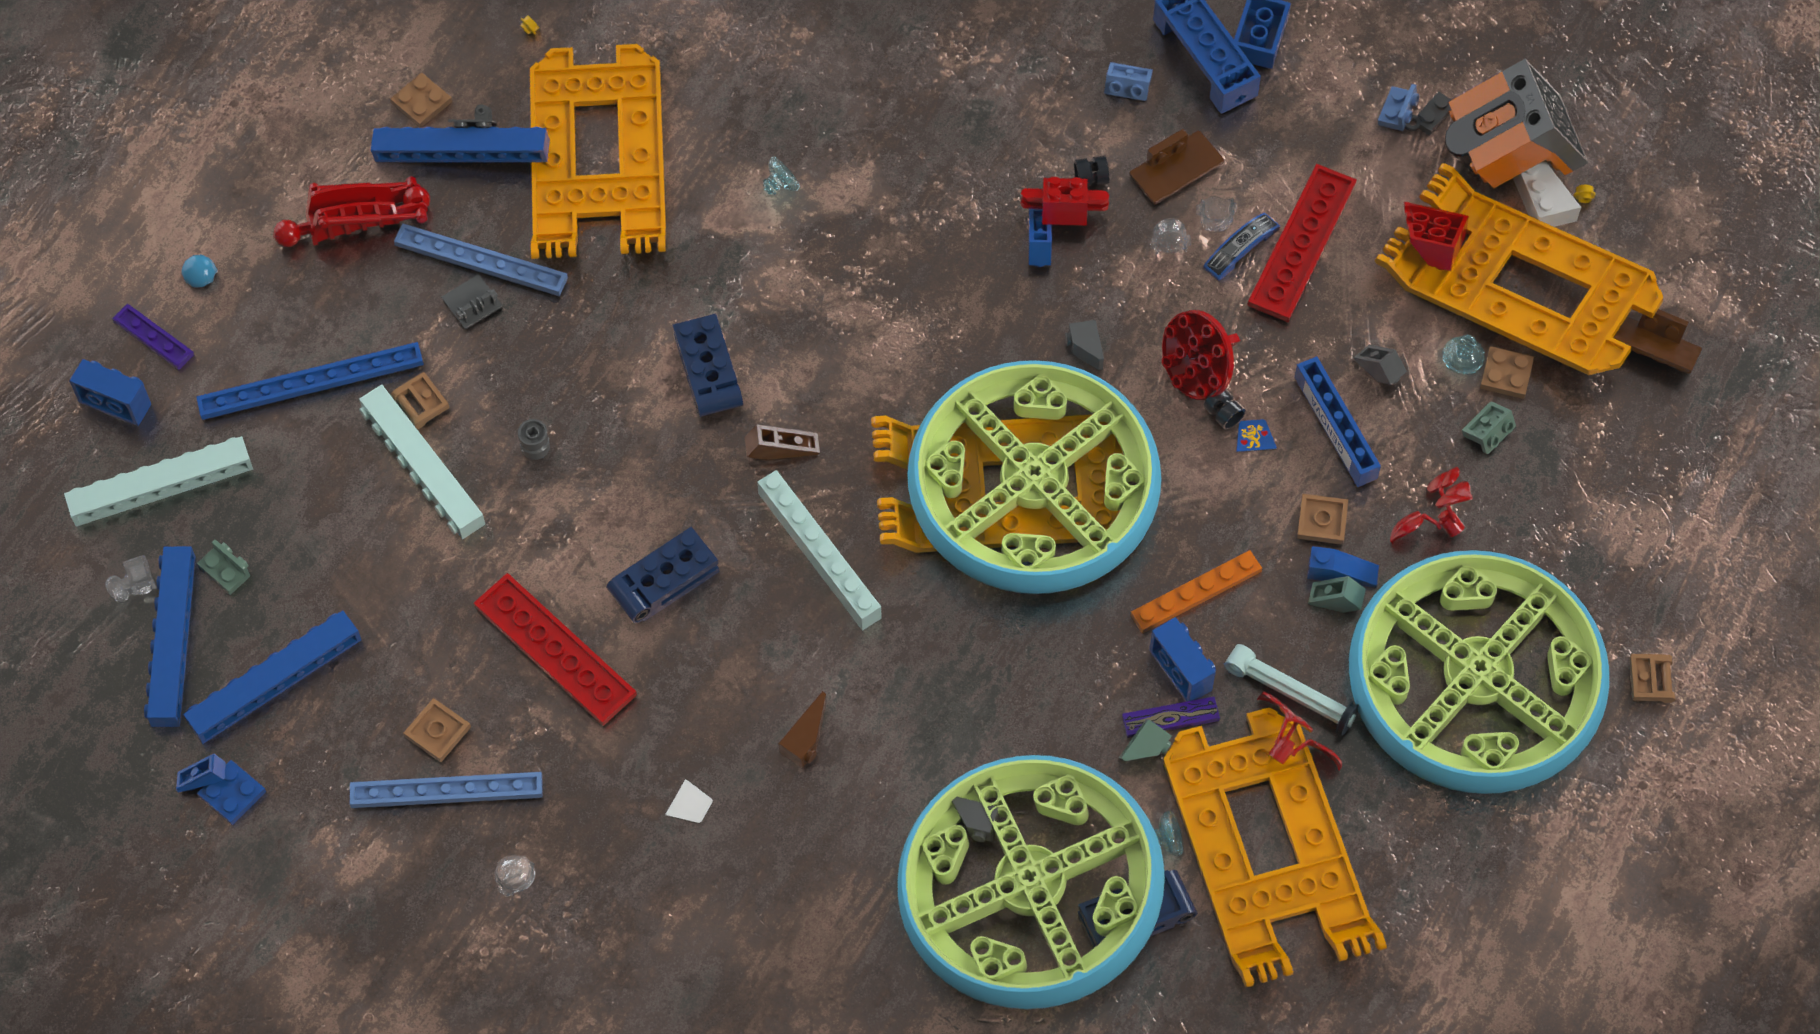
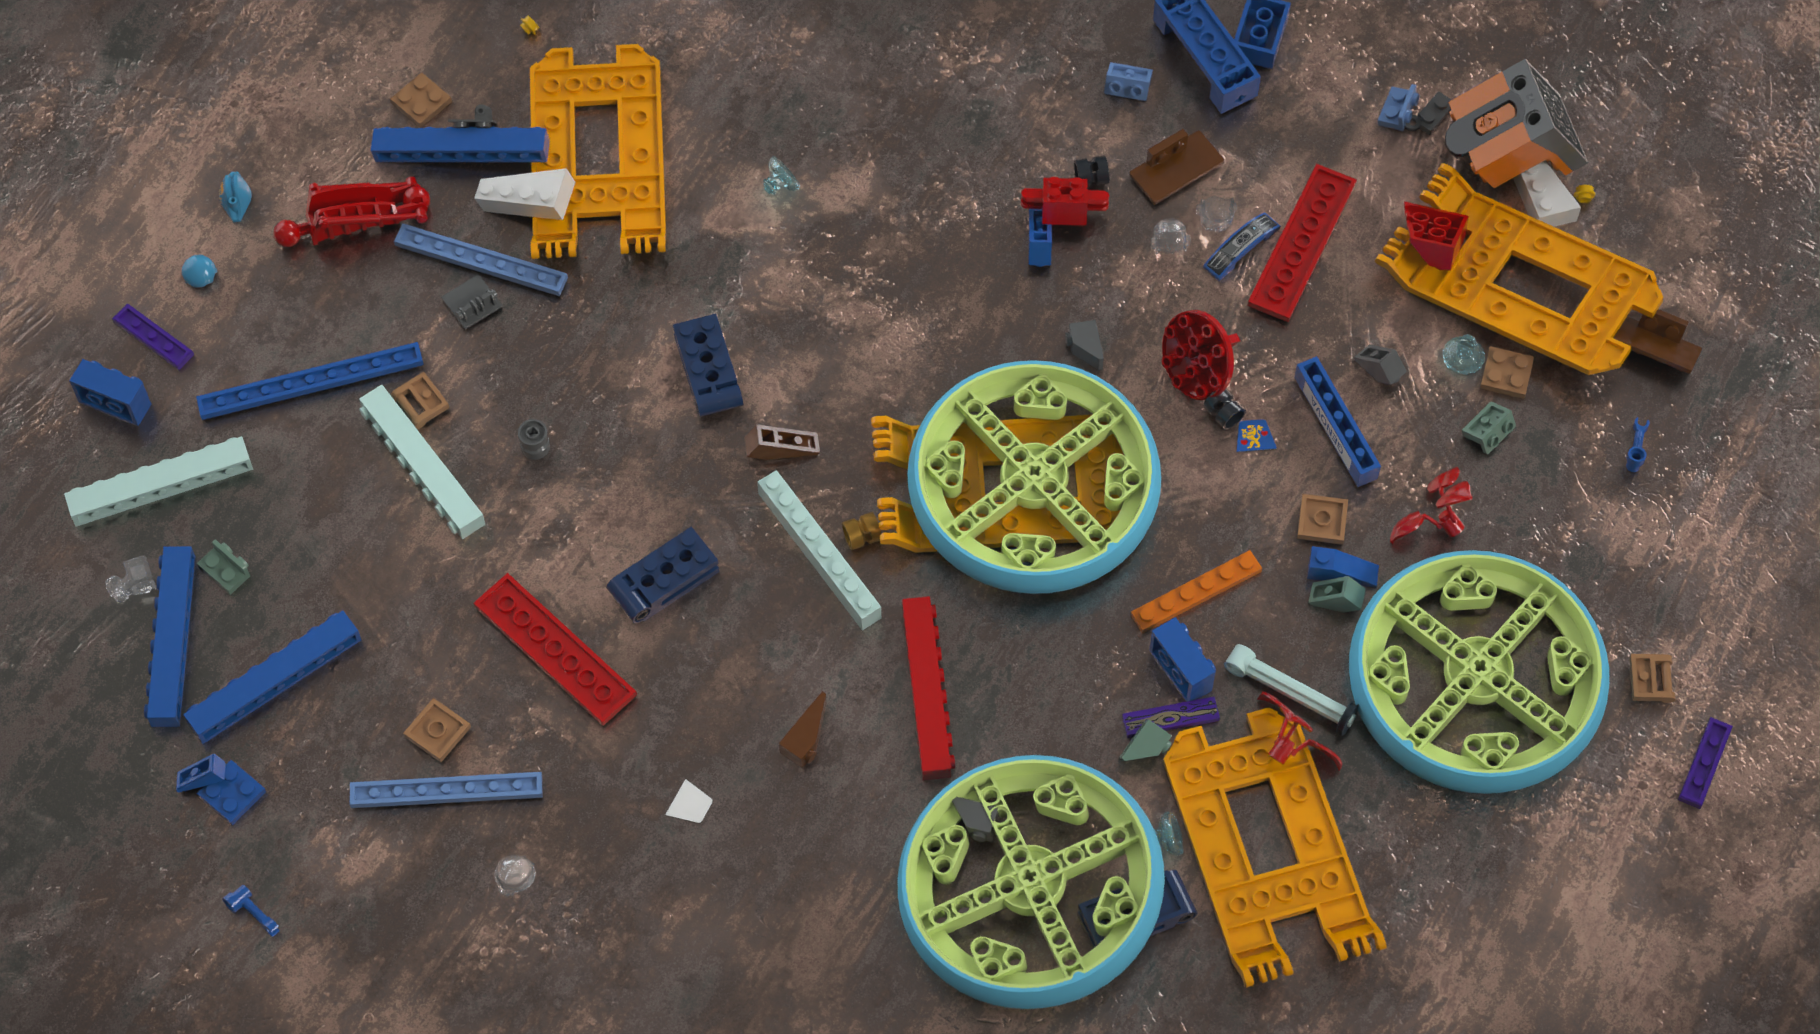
none -> dark azure hat [219,171,252,222]
none -> blue brick [222,885,280,937]
none -> white wedge [474,168,575,220]
none -> pearl gold wheel [842,512,882,550]
none -> red brick [902,596,955,781]
none -> blue brick [1626,417,1650,472]
none -> dark purple tile [1678,717,1733,809]

